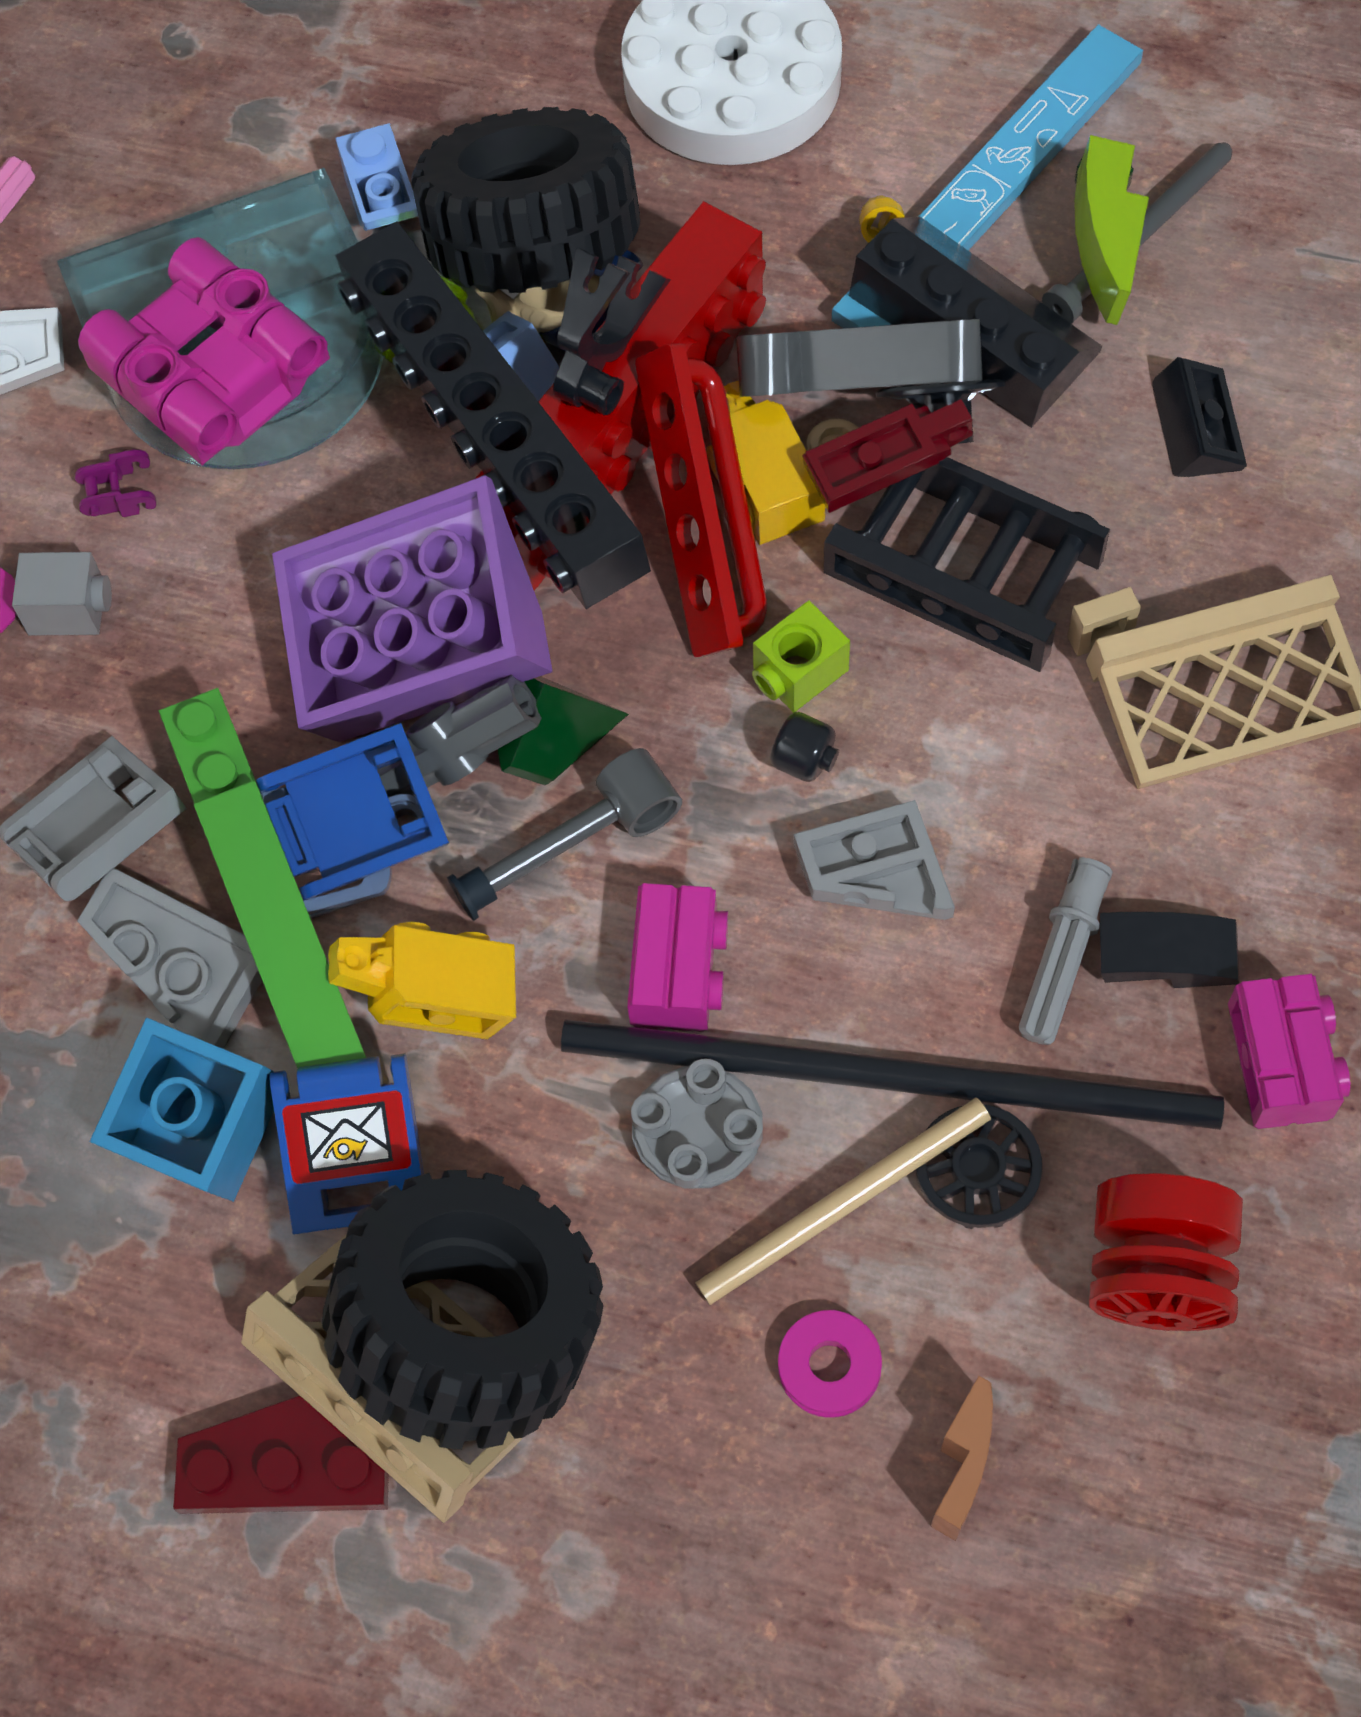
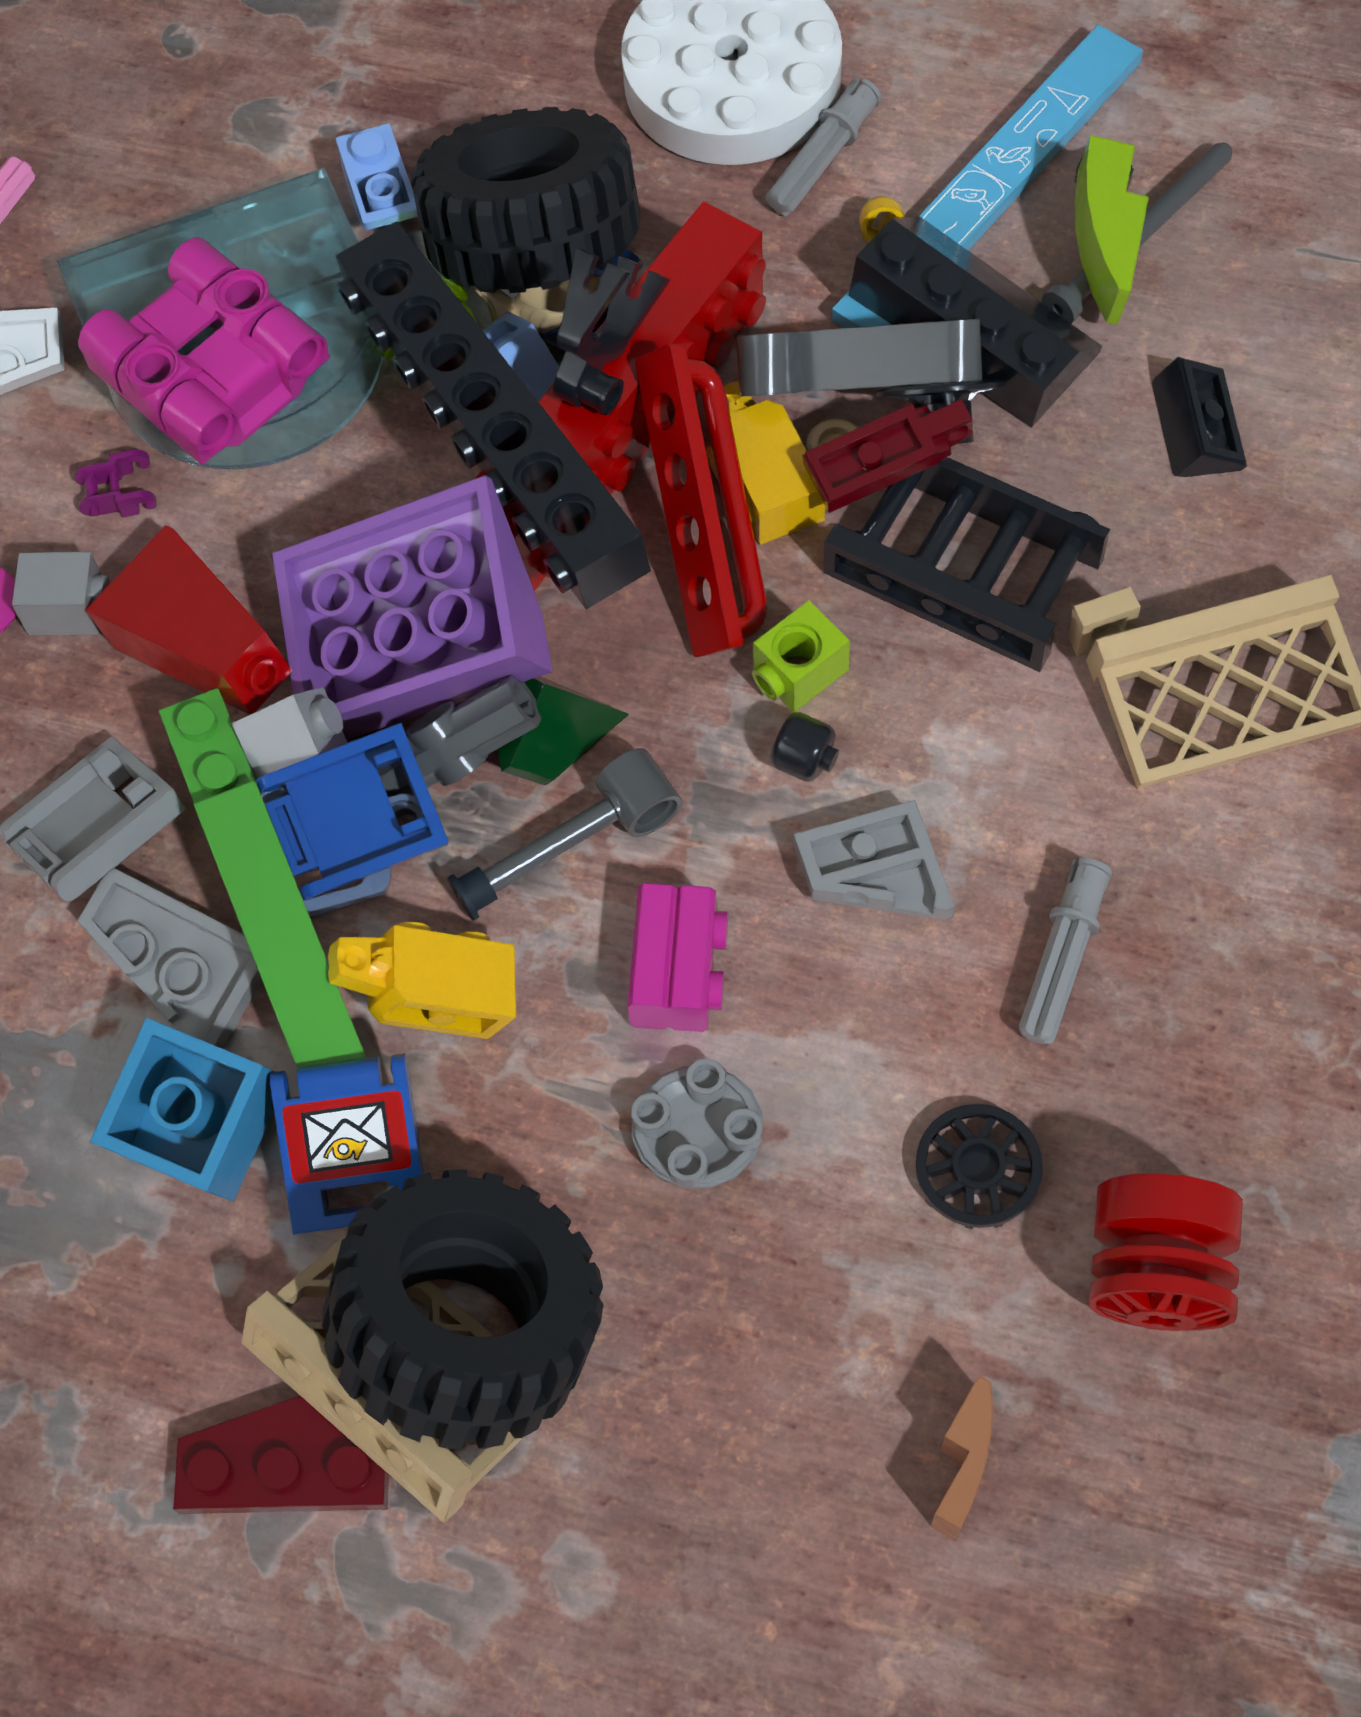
black piece [561,1019,1224,1130] -> none
tan piece [695,1097,991,1305] -> none
dark pink piece [778,1310,882,1418] -> none
black slope [1100,912,1240,988] -> none
dark pink brick [1228,974,1350,1129] -> none
none -> red slope [85,525,292,715]
none -> light grey brick [232,687,347,779]
none -> light grey axle [766,77,882,216]

